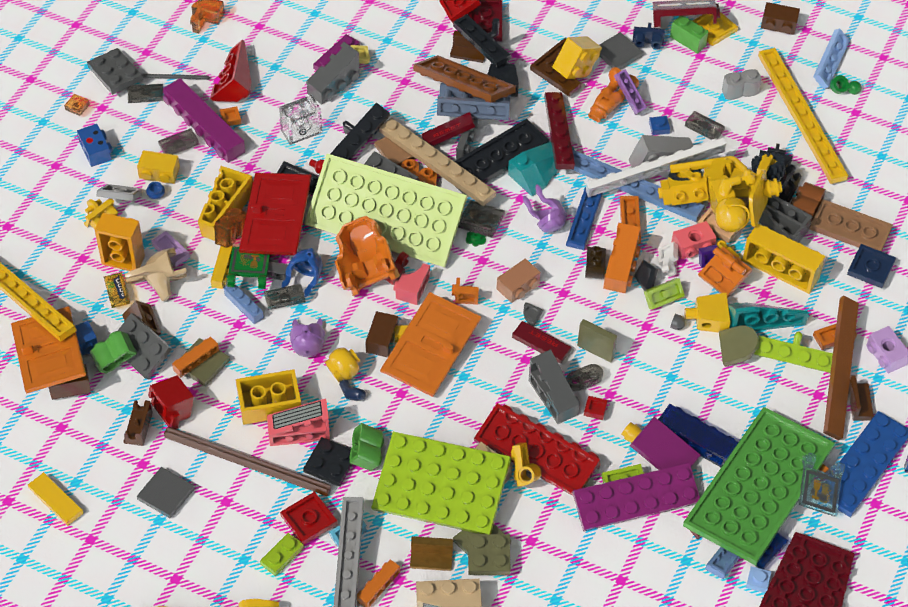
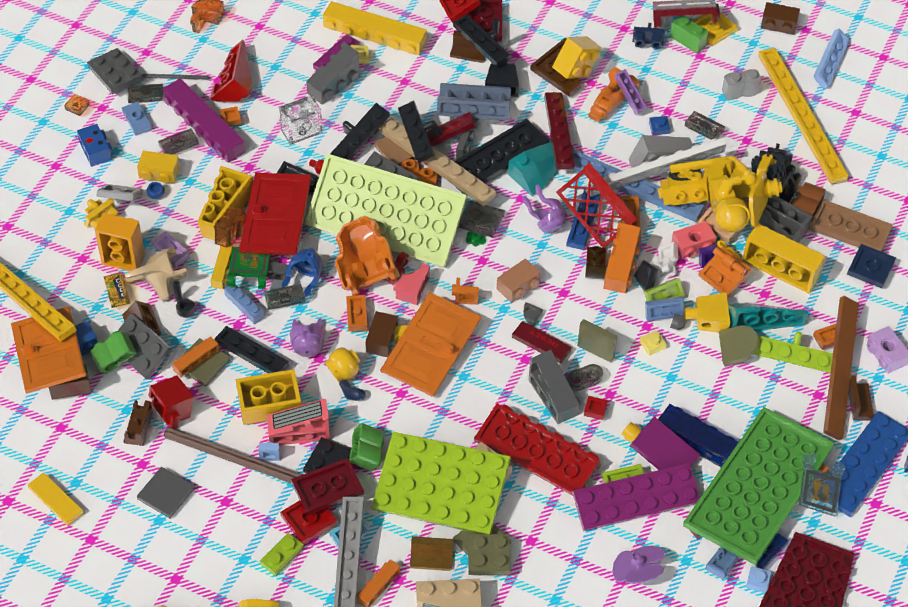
dark orange plate [413,55,516,103] -> none
yellow plate [511,443,541,486] -> none
dark grey tile [599,32,643,70] -> none
green plate [830,75,862,95] -> none
none -> medium blue plate [121,102,152,136]
none -> black plate [172,281,196,318]
none -> black plate [215,326,289,373]
none -> light blue plate [258,442,280,461]
none -> dark red plate [291,458,364,516]
none -> yellow brick [323,1,427,55]
none -> orange plate [346,295,368,332]
none -> black plate [398,100,442,163]
none -> red fence [556,162,638,248]
none -> medium lavender piece [612,545,665,584]
none -> light yellow plate [640,330,667,356]
none -> medium blue plate [645,296,684,321]

